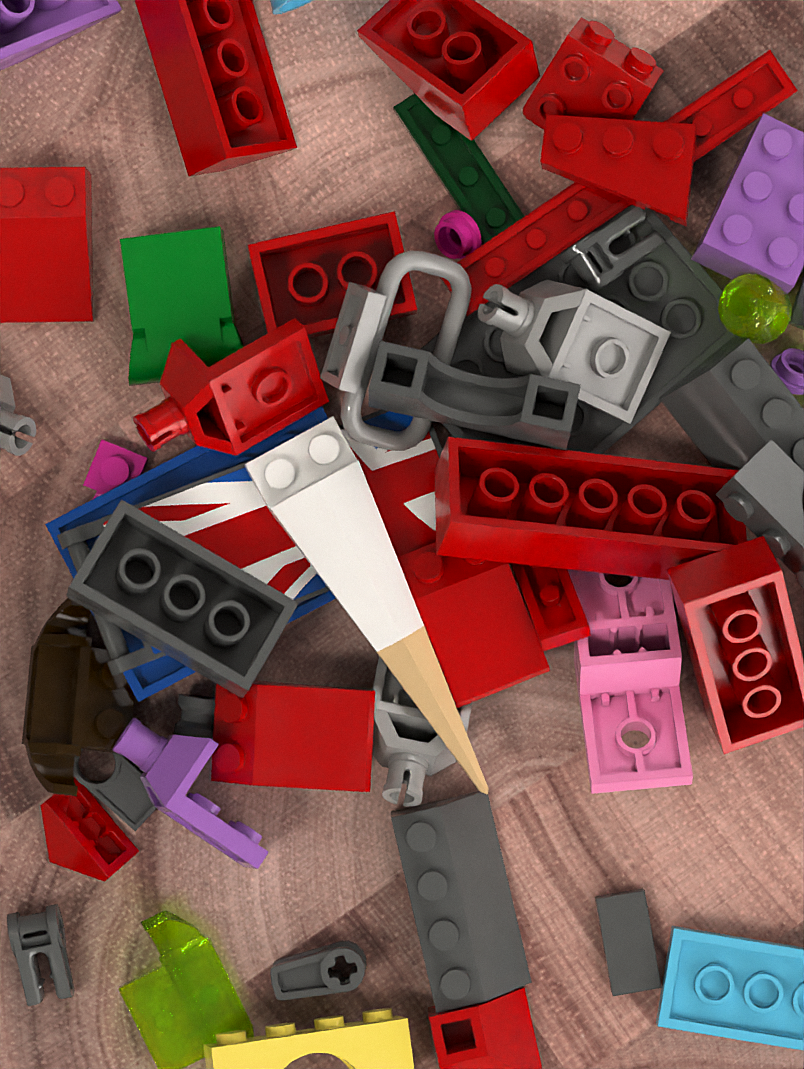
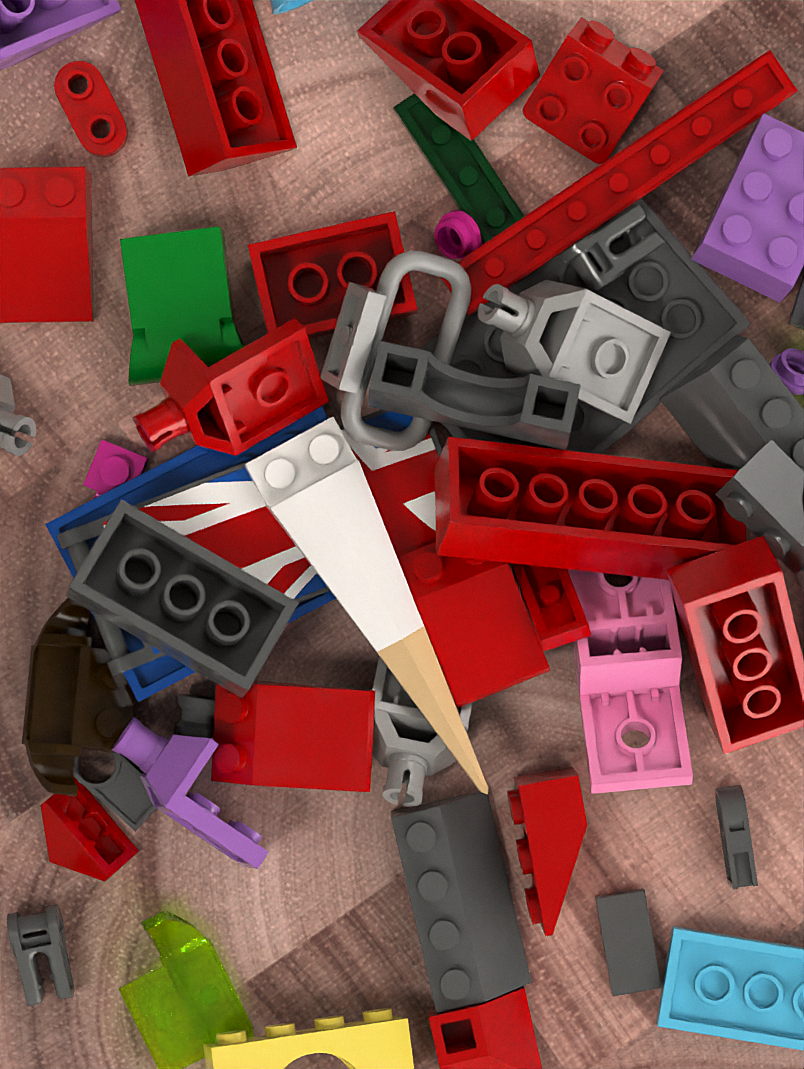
dark grey piece [270,941,367,1001] -> none
red wing [540,114,697,227] -> none
clear neon green head [718,274,792,344] -> none
none -> red plate [54,61,128,157]
none -> red slope [507,767,588,936]
none -> dark grey piece [715,785,758,890]

